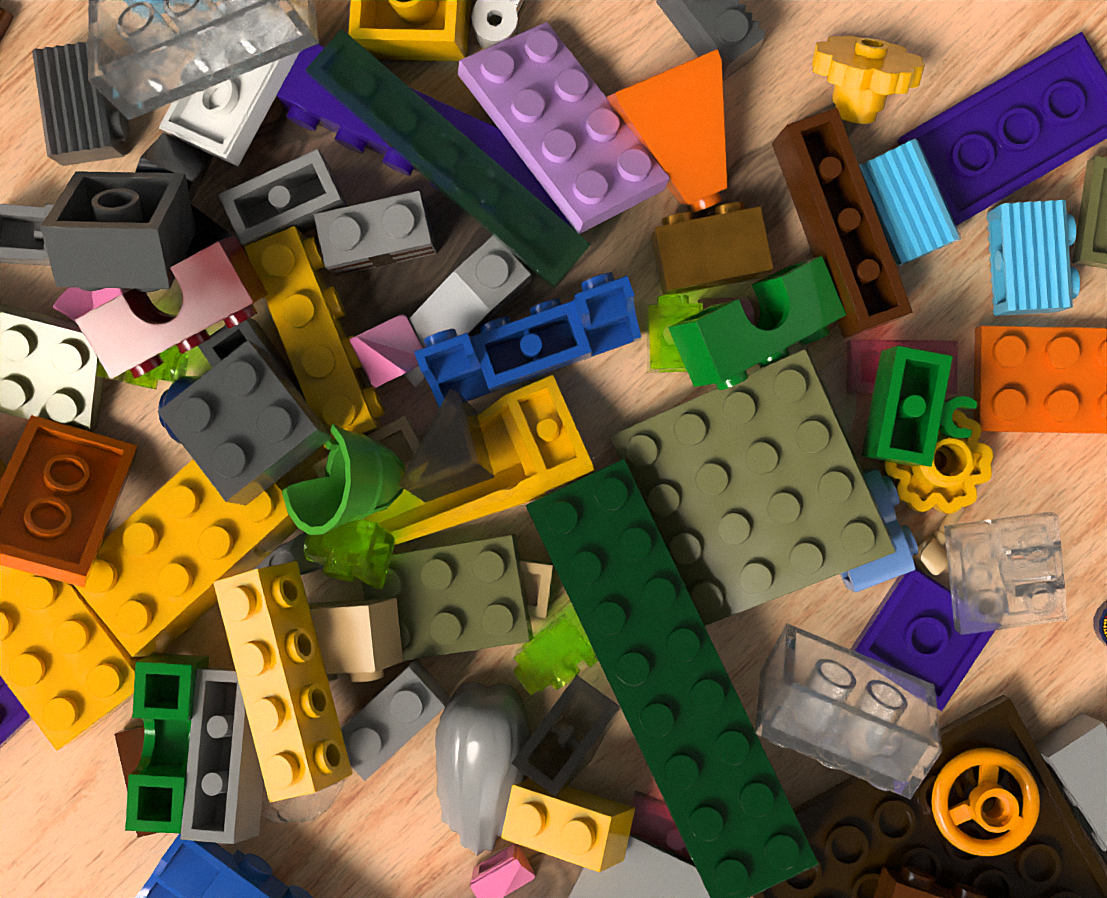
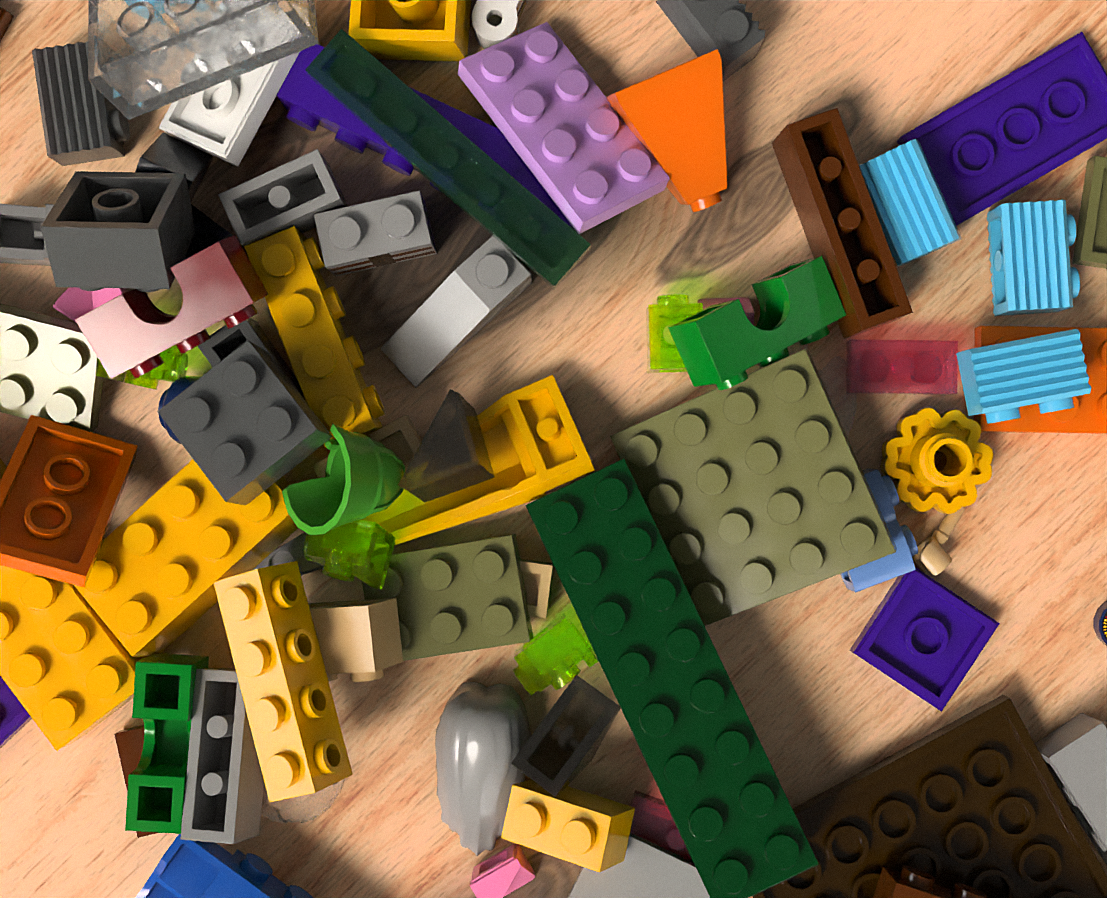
light grey brick [340,659,451,781] -> none
bright pink slope [349,314,423,388] -> none
blue bracket [414,272,642,410] -> none
pearl gold brick [651,202,773,297] -> none
clear brick [755,623,942,799] -> none
yellow plant [811,35,925,124] -> none
green brick [861,346,977,467] -> none
light orange piece [931,748,1040,856] -> none
clear plate [944,512,1068,635] -> none
none -> medium azure brick [956,329,1091,424]

